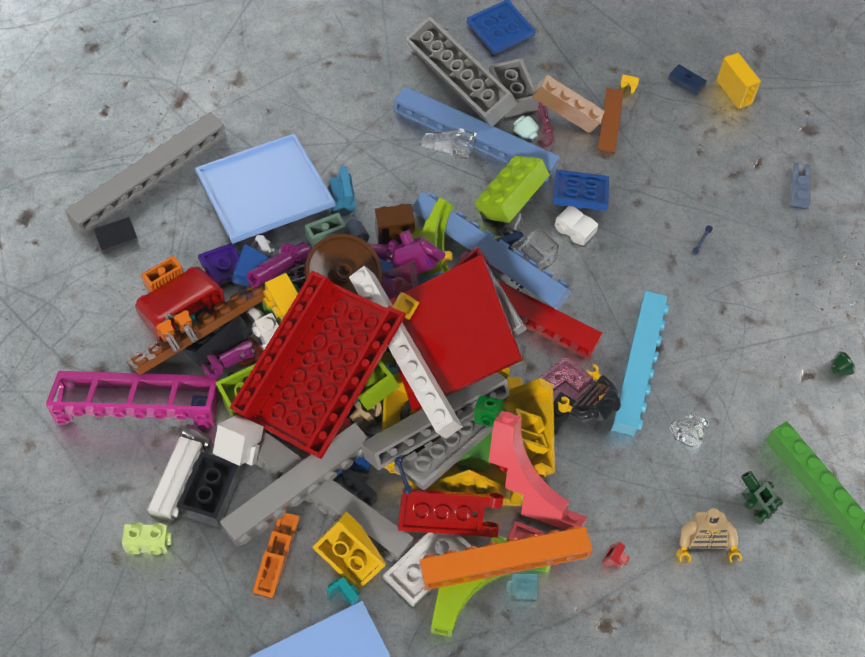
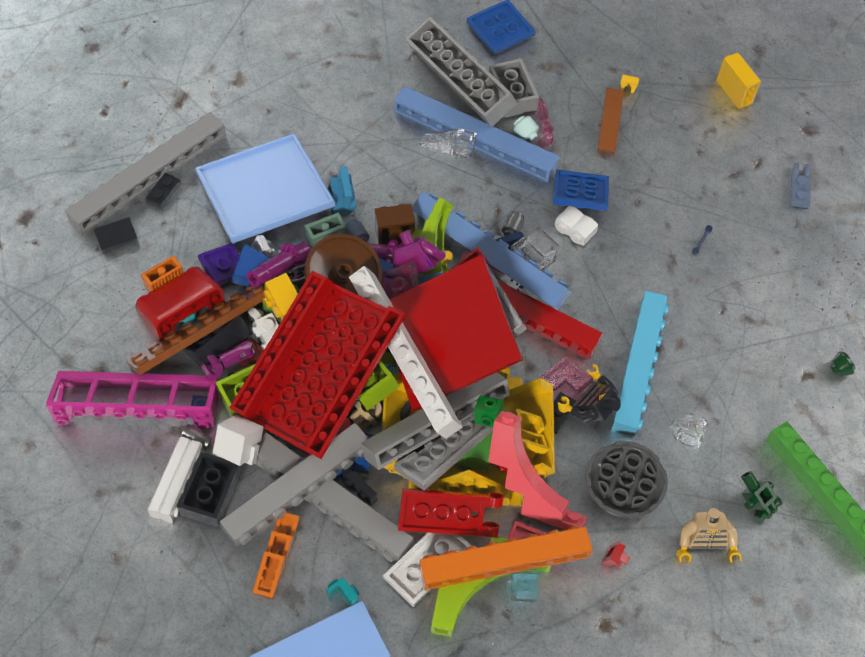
yellowish green brick [122,522,172,555] -> none
orange piece [156,310,198,352] -> none
yellow slope [312,511,386,591] -> none
yellow tile [393,292,419,320] -> none
dark blue hinge [394,457,412,494] -> none
lime brick [474,156,549,223] -> none
medium nougat brick [532,75,605,133] -> none
dark blue plate [668,64,707,95] -> none
none -> black plate [145,173,181,210]
none -> dark grey brick [586,441,668,518]

